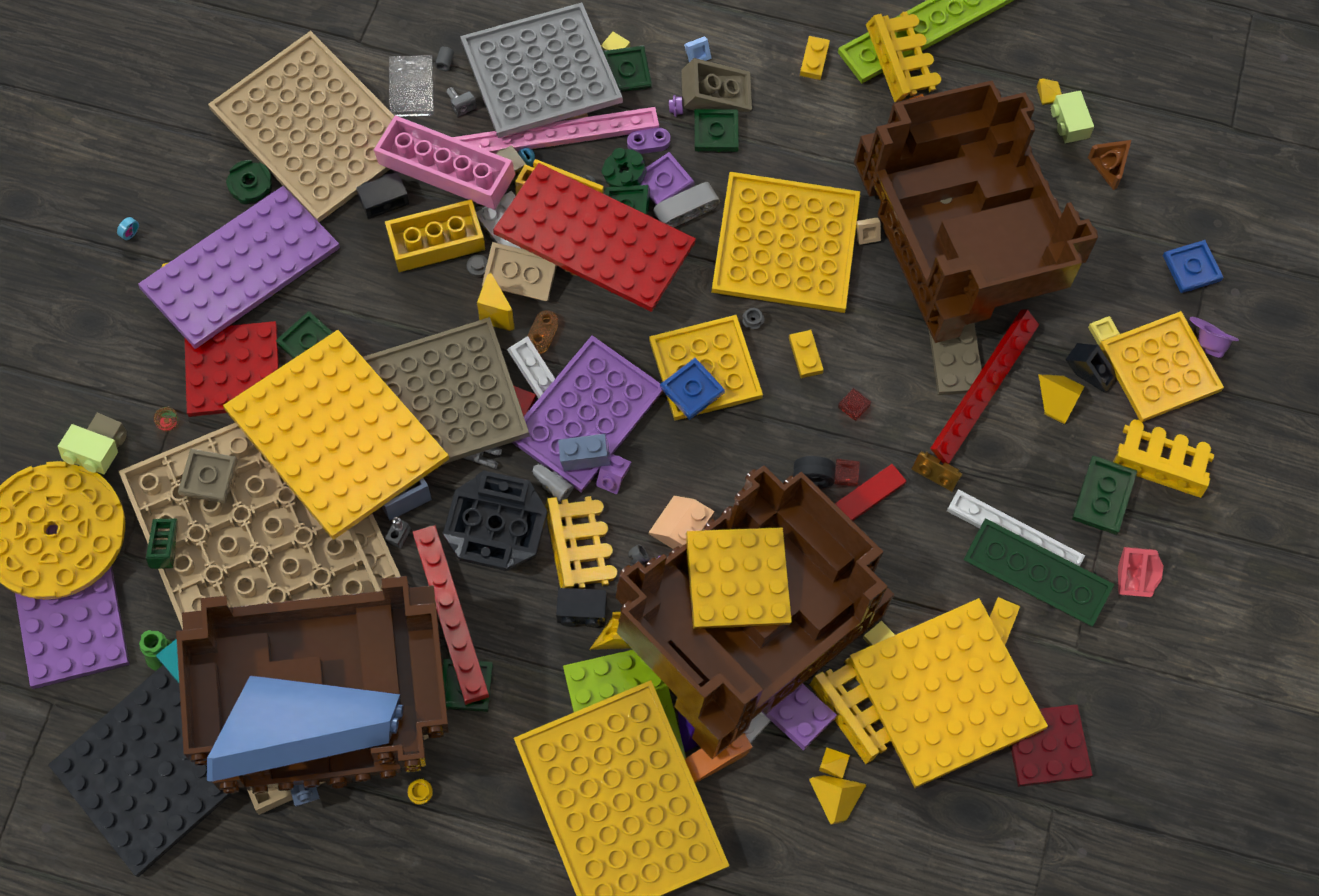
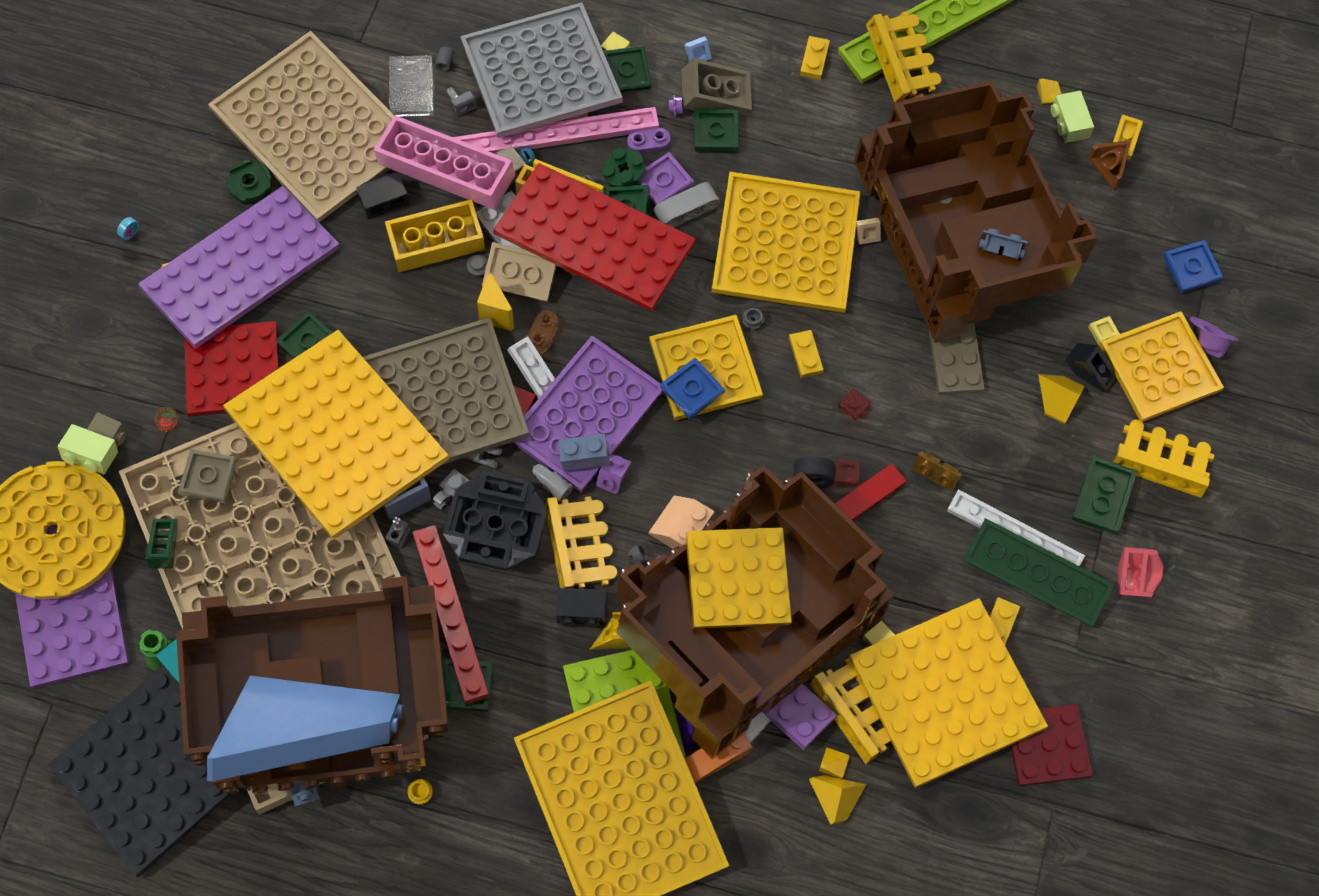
red plate [930,310,1039,464] -> none
none -> light grey plate [433,469,470,510]
none -> sand blue hinge [978,228,1028,260]
none -> yellow plate [1113,115,1143,161]

